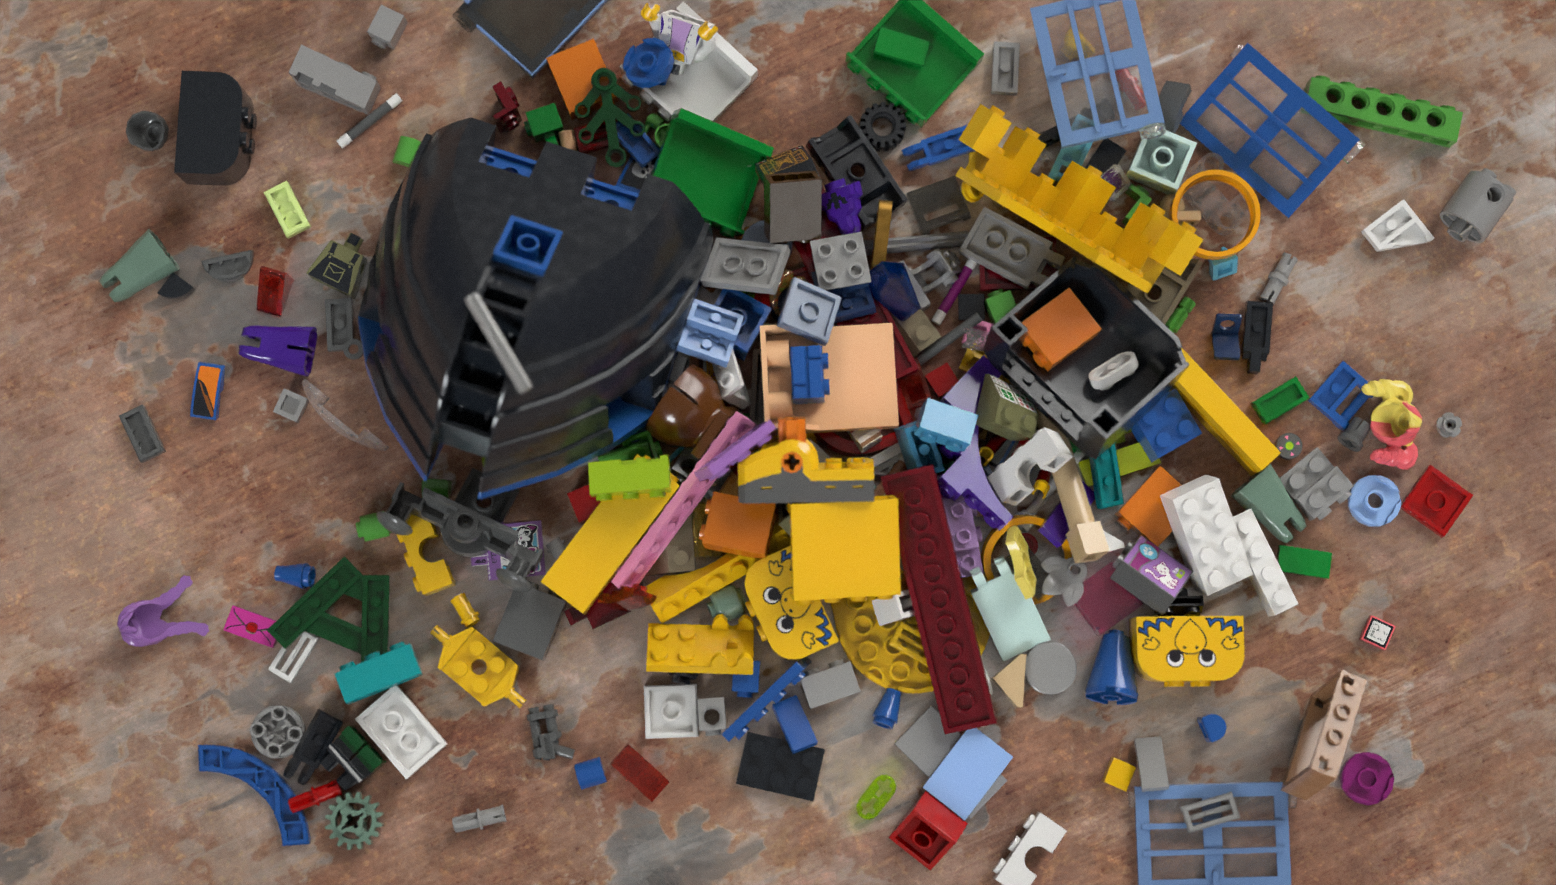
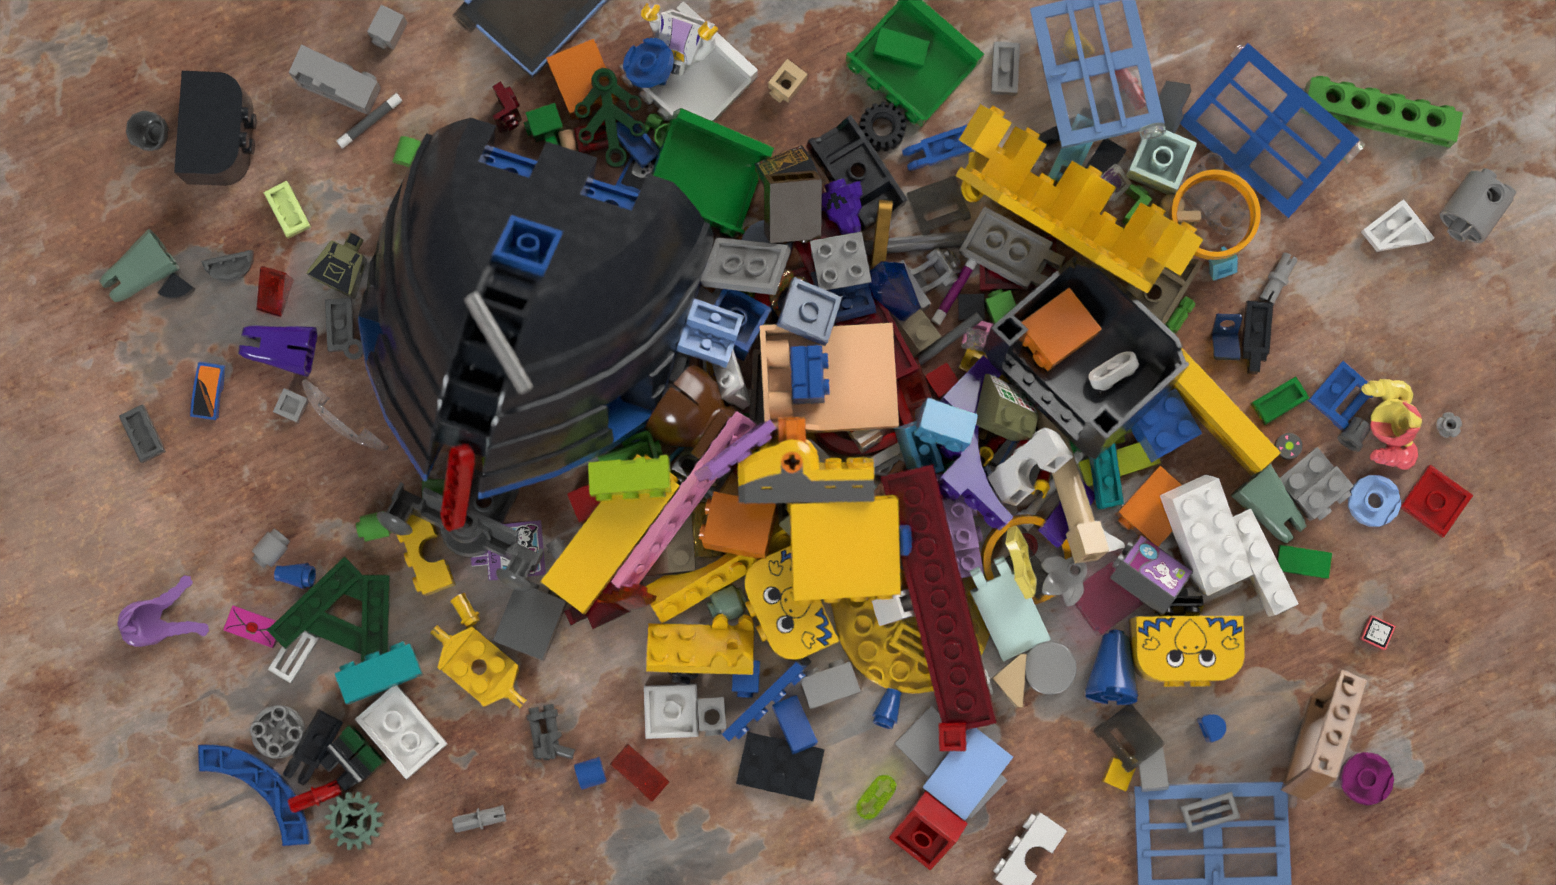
none -> light grey brick [252,528,291,568]
none -> red beam [441,444,474,531]
none -> tan brick [768,59,808,103]
none -> blue slope [899,525,912,555]
none -> red tile [938,723,967,751]
none -> clear smoke plate [1093,704,1165,772]

